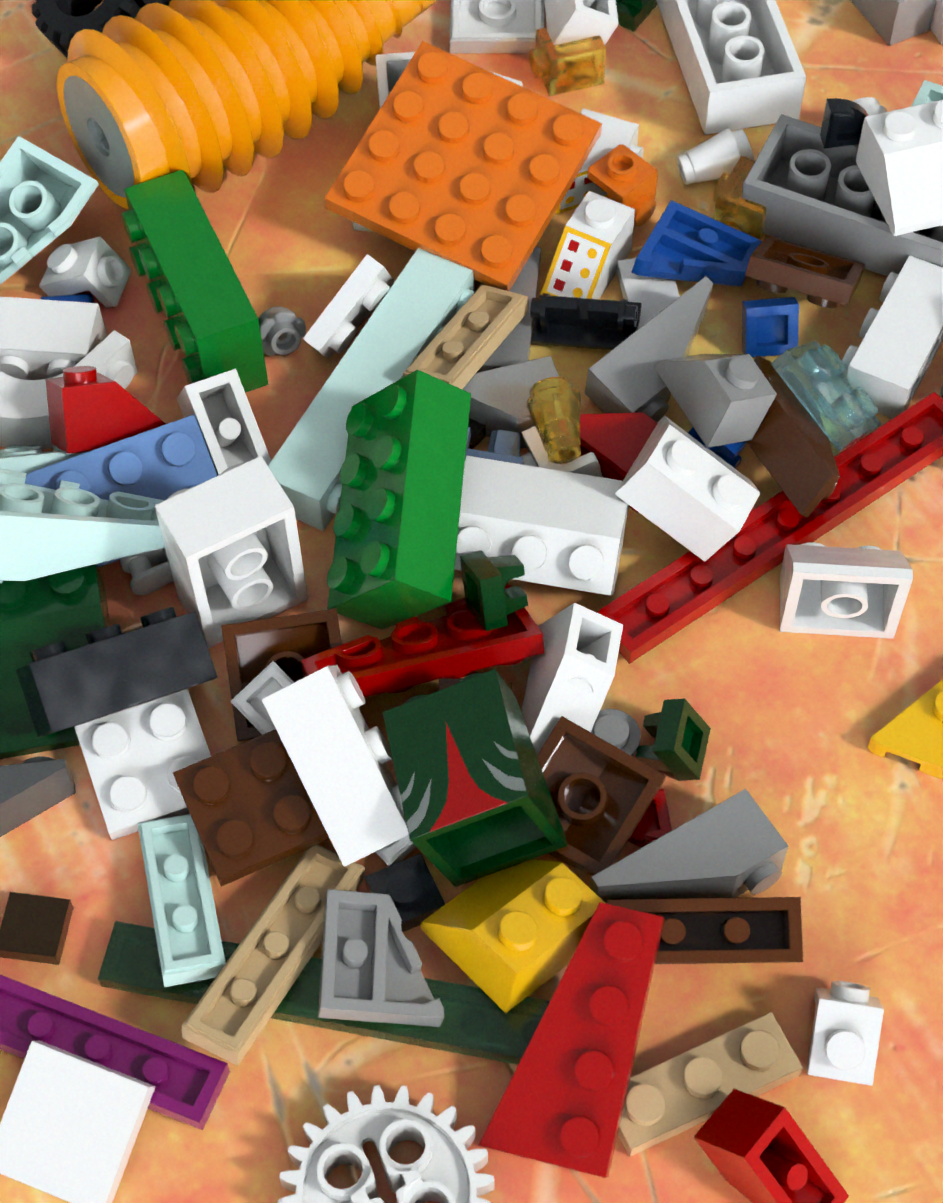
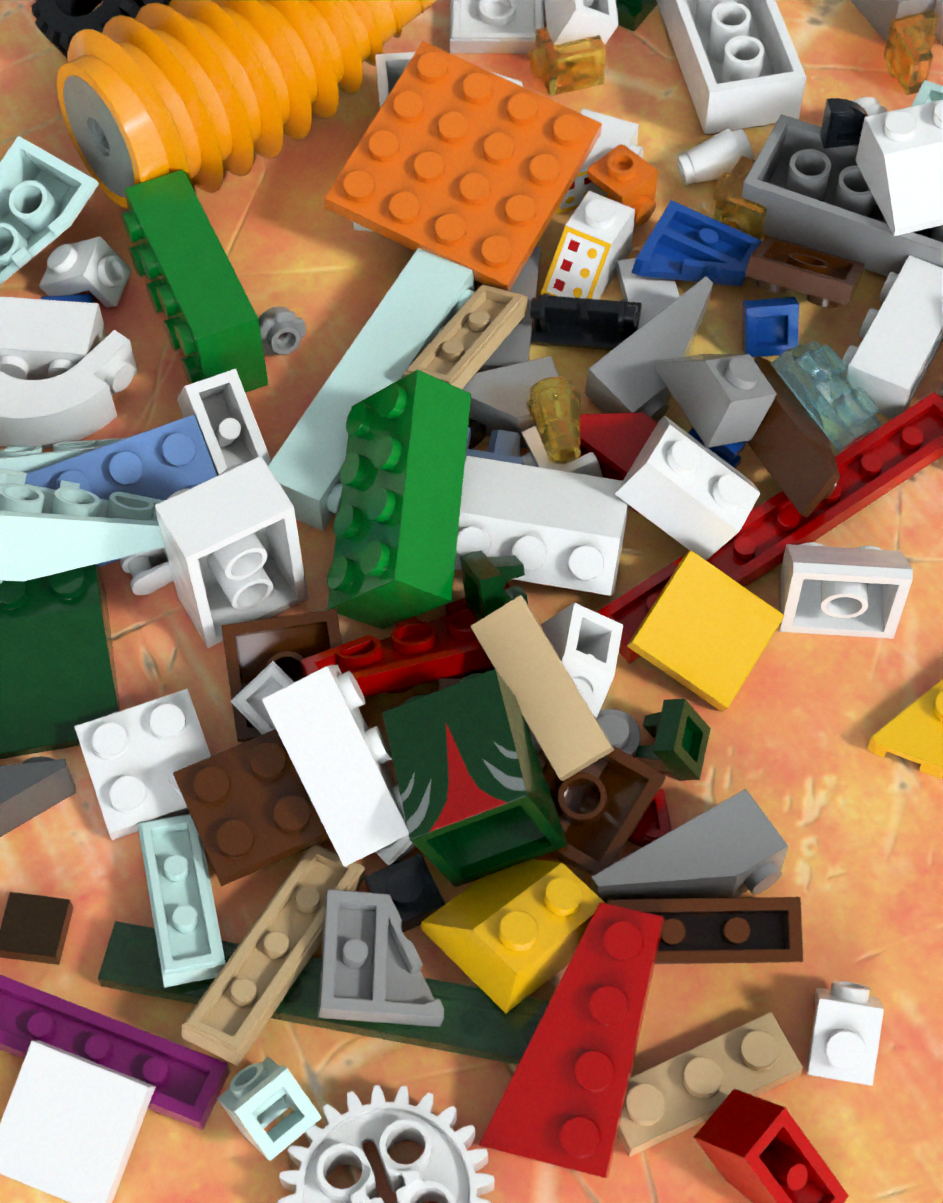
black brick [16,607,218,738] -> none
red slope [45,366,166,454] -> none
white wing [303,254,395,359] -> none
none -> light aqua brick [217,1057,322,1161]
none -> tan tile [470,595,615,781]
none -> yellow tile [627,550,785,712]
none -> clear yellow bracket [884,10,939,95]

